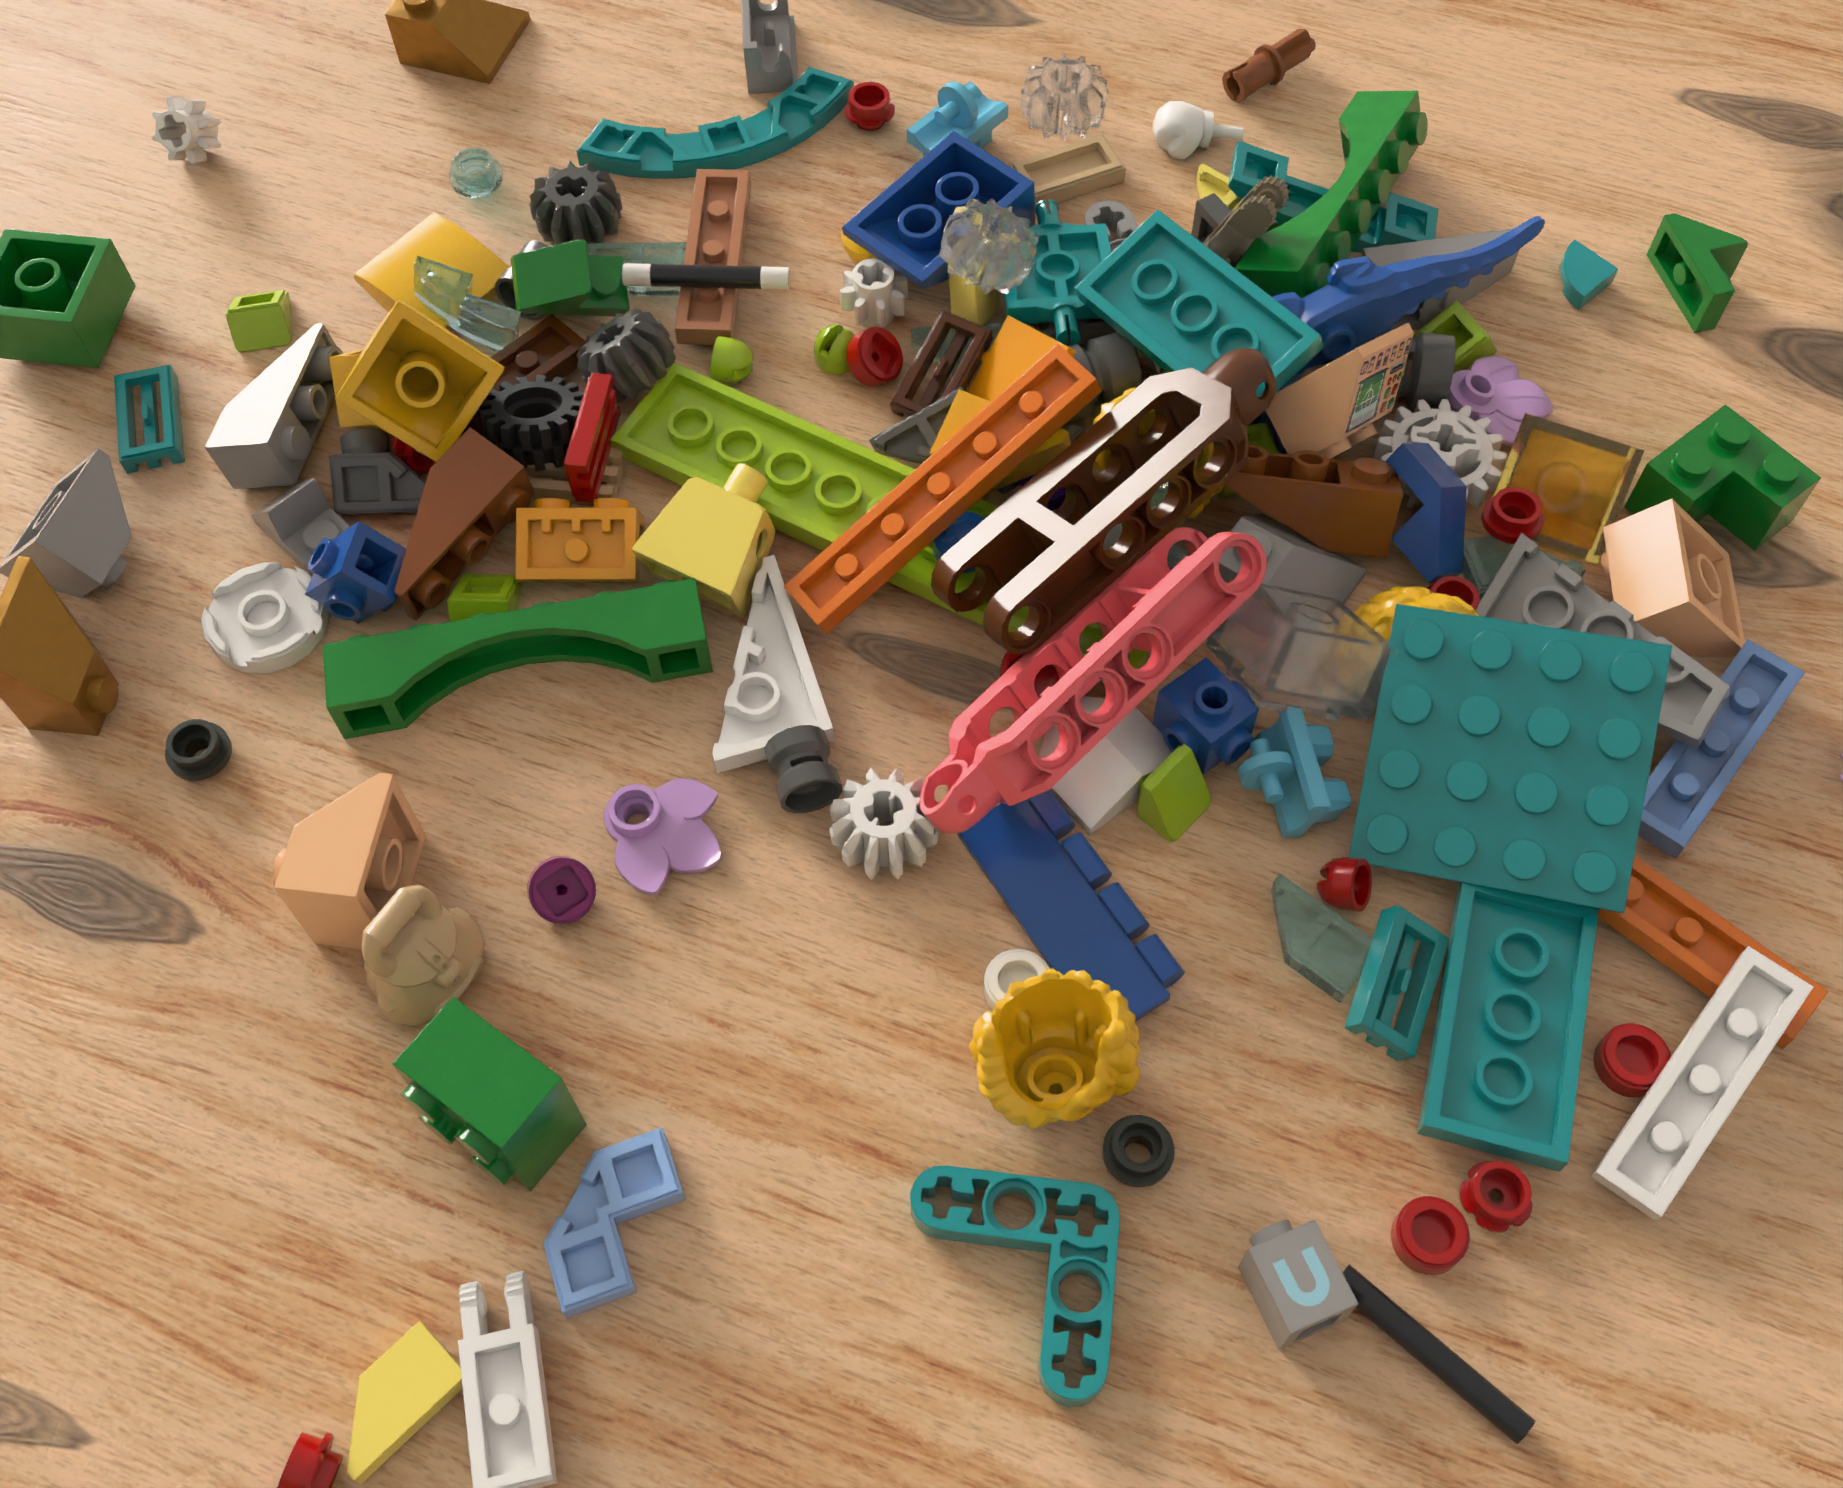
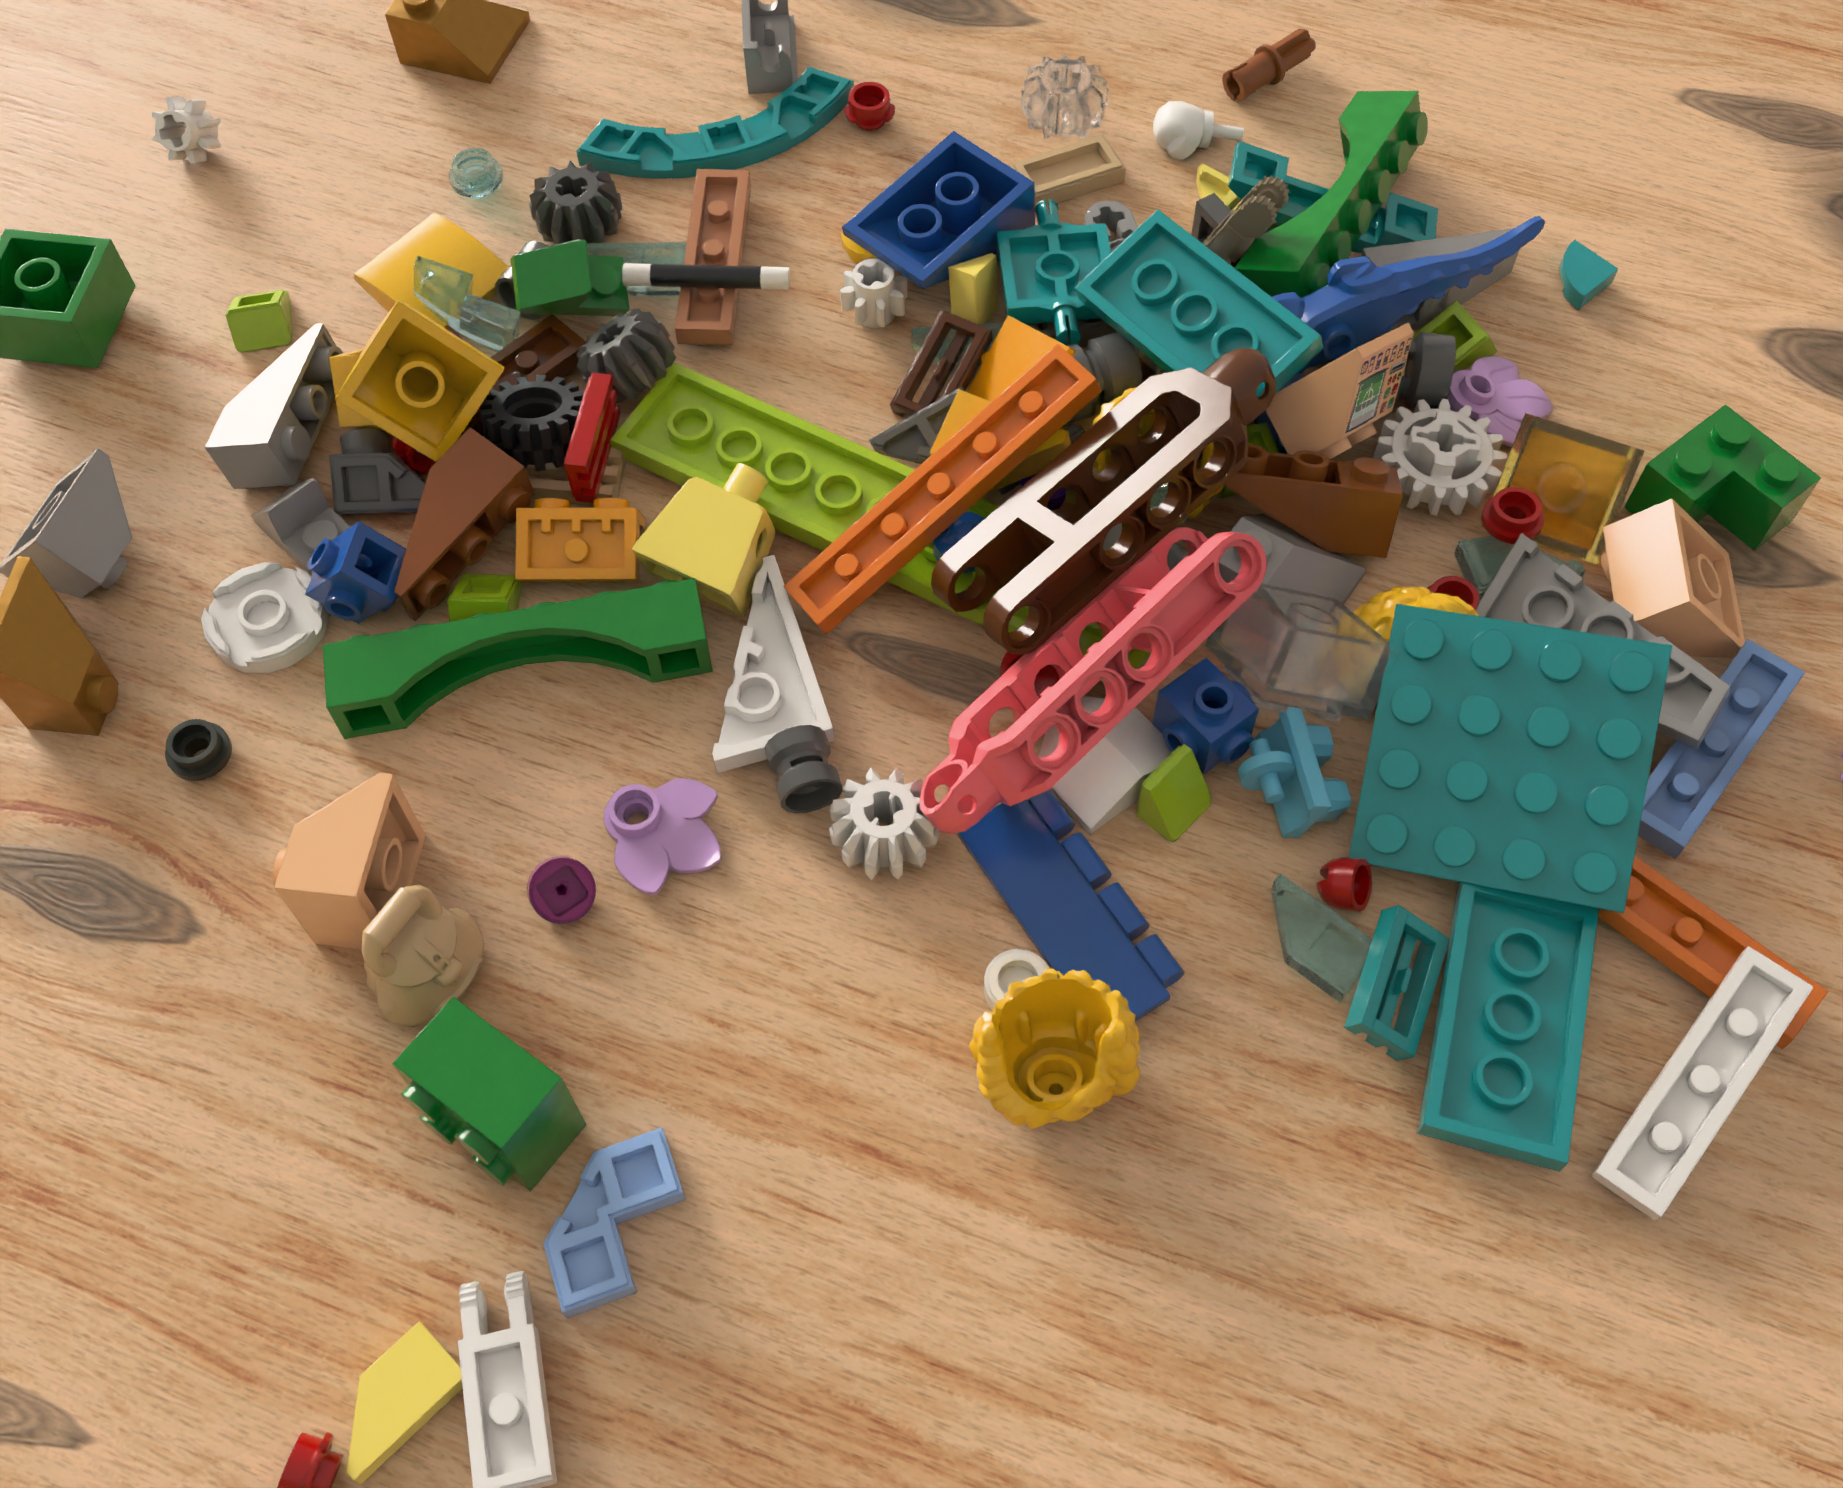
teal tile [114,364,185,474] -> none
lime hinge [710,336,753,384] -> none
lime hinge [814,324,854,375] -> none
red tile [846,327,903,387] -> none
medium azure hips [907,81,1008,157] -> none
teal beam [910,1165,1120,1407] -> none
clear gear [939,198,1039,295] -> none
pearl dark grey plate [1102,1115,1175,1187] -> none
light grey brick [1238,1220,1358,1350] -> none
black bar [1342,1264,1536,1444] -> none
blue slope [1386,443,1467,583] -> none
red tile [1391,1196,1470,1275] -> none
red plate [1459,1161,1532,1233] -> none
red tile [1593,1023,1671,1098] -> none
green slope [1646,213,1748,333] -> none

